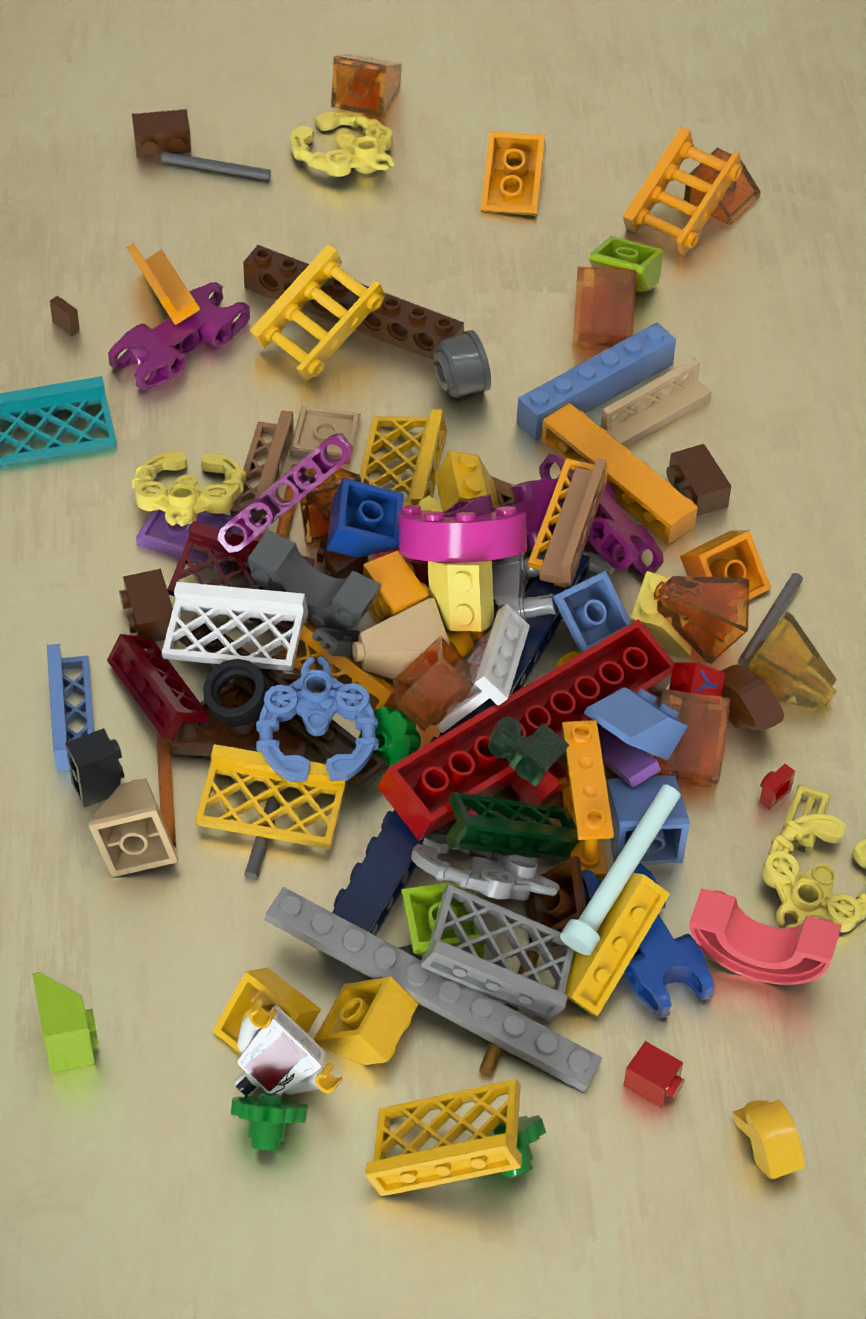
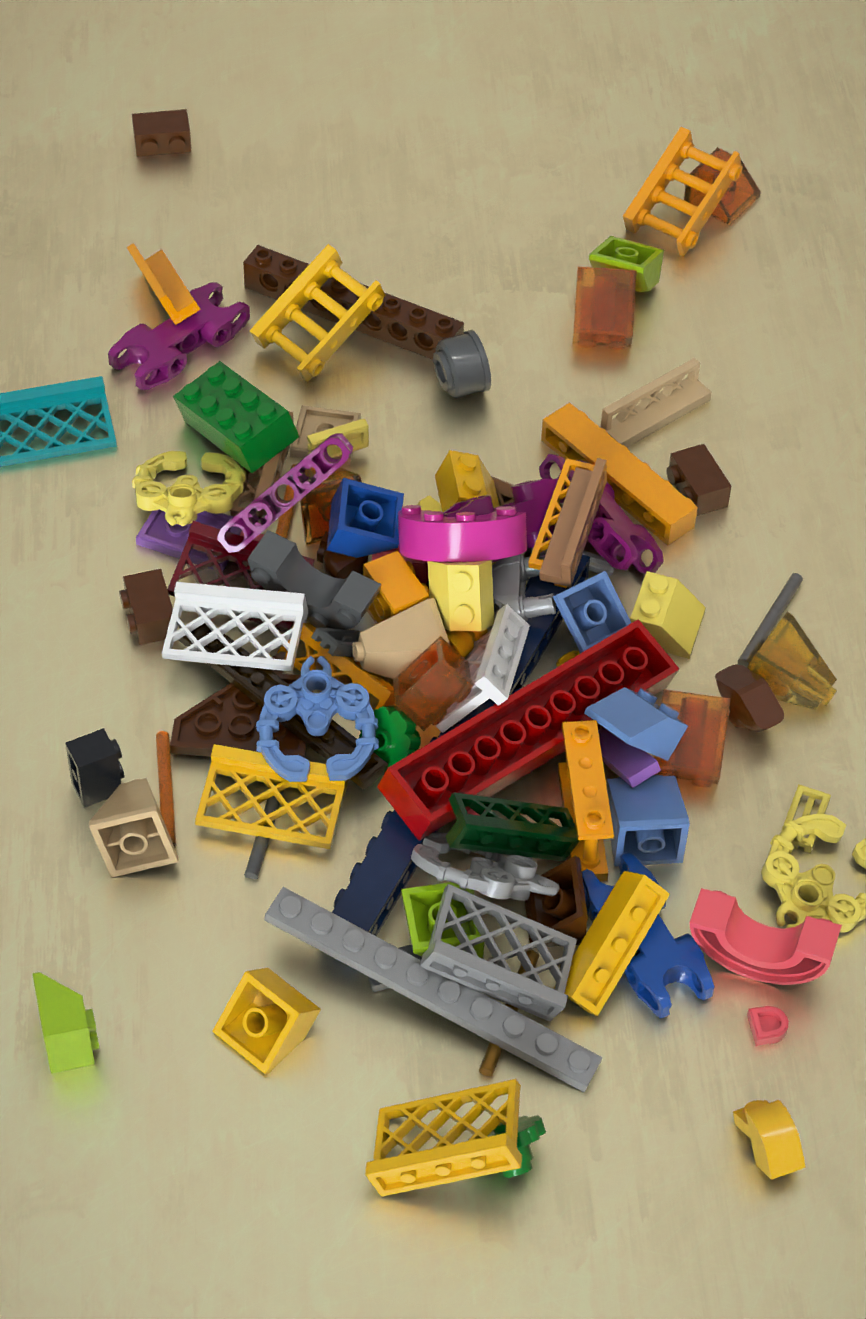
medium blue fence [47,644,95,771] -> none
reddish brown tile [50,296,80,336] -> none
dark red fence [107,634,210,740] -> none
dark grey bar [161,151,271,181] -> none
black tyre [203,659,270,727] -> none
green plant [230,1093,308,1150] -> none
torso [234,999,343,1096] -> none
light yellow piece [290,111,395,177] -> none
yellow slope [314,976,418,1065] -> none
clear orange slope [331,54,402,117] -> none
yellow fence [358,409,447,506] -> none
light orange slope [481,131,546,216] -> none
clear green brick [488,717,569,787] -> none
red brick [511,755,570,805] -> none
medium blue brick [516,322,676,441] -> none
light aqua piece [560,785,681,955] -> none
red brick [623,1041,685,1108] -> none
clear orange slope [654,576,749,664] -> none
red brick [668,662,726,705] -> none
light orange slope [680,530,771,614] -> none
red plate [759,764,795,810] -> none
none -> green brick [173,361,300,473]
none -> light yellow tile [307,418,369,458]
none -> coral tile [747,1006,789,1046]

